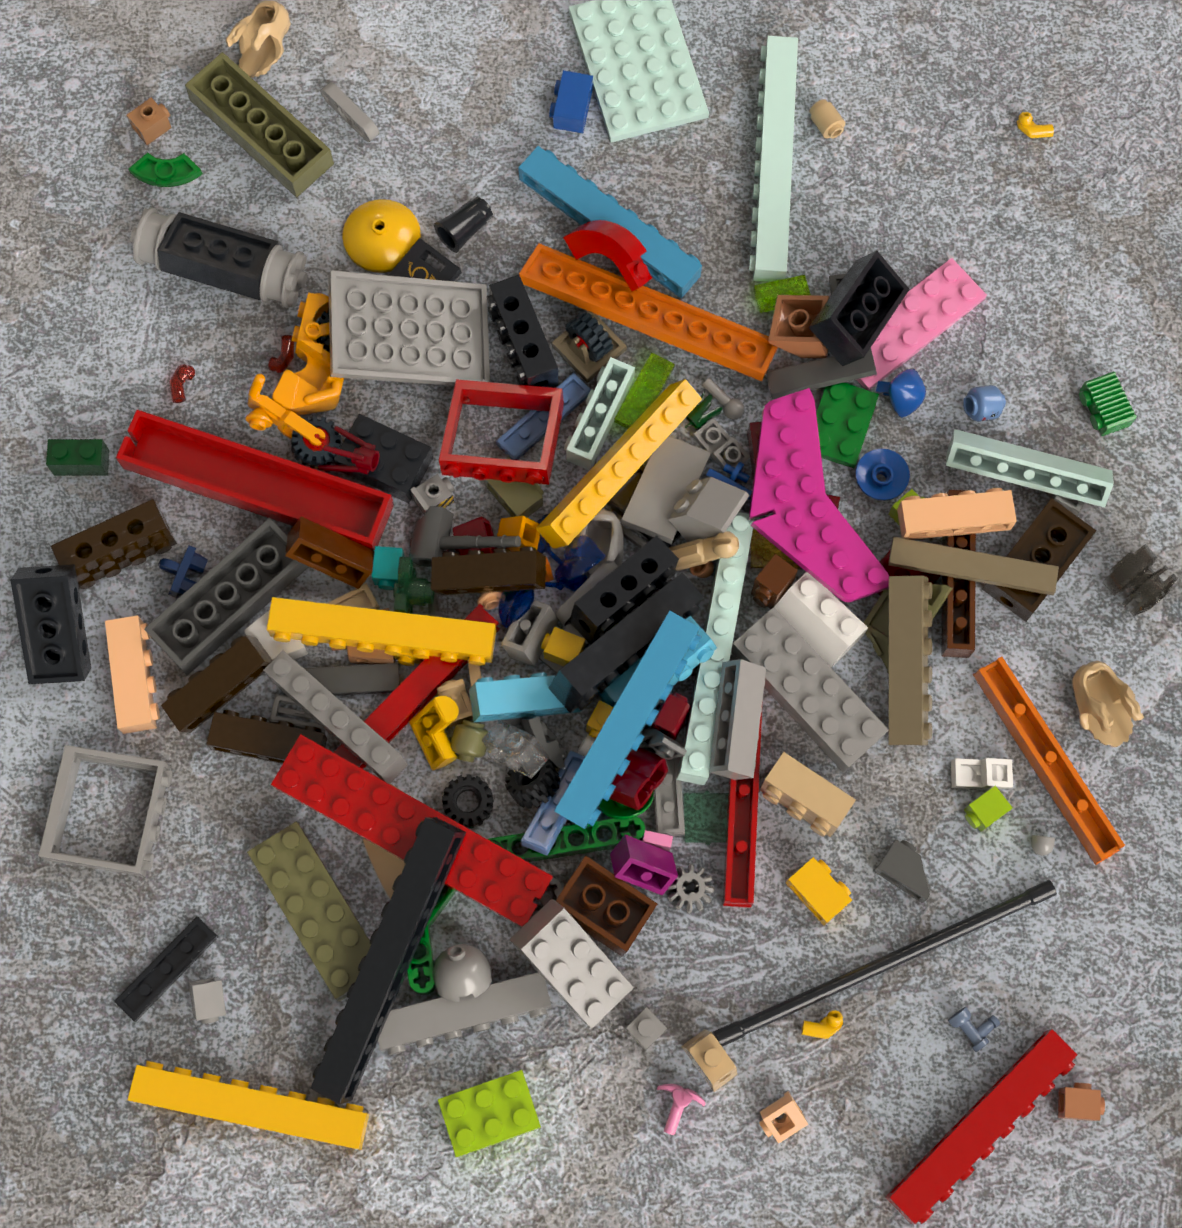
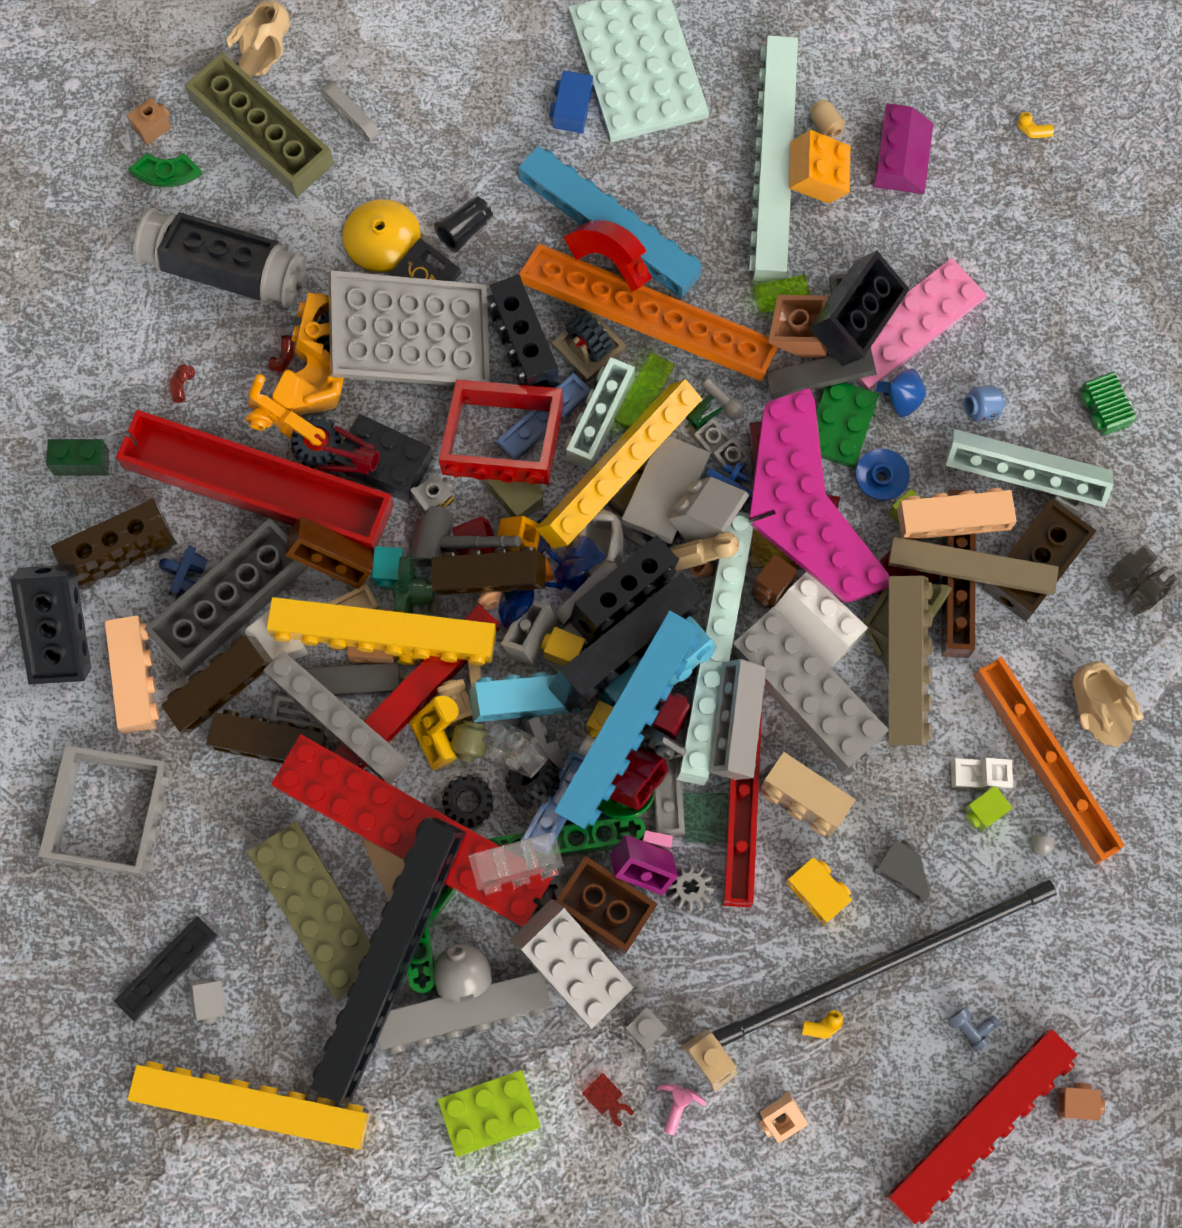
none -> clear brick [469,832,564,895]
none -> clear red plate [582,1073,634,1127]
none -> light orange brick [789,129,851,204]
none -> magenta slope [873,103,933,194]

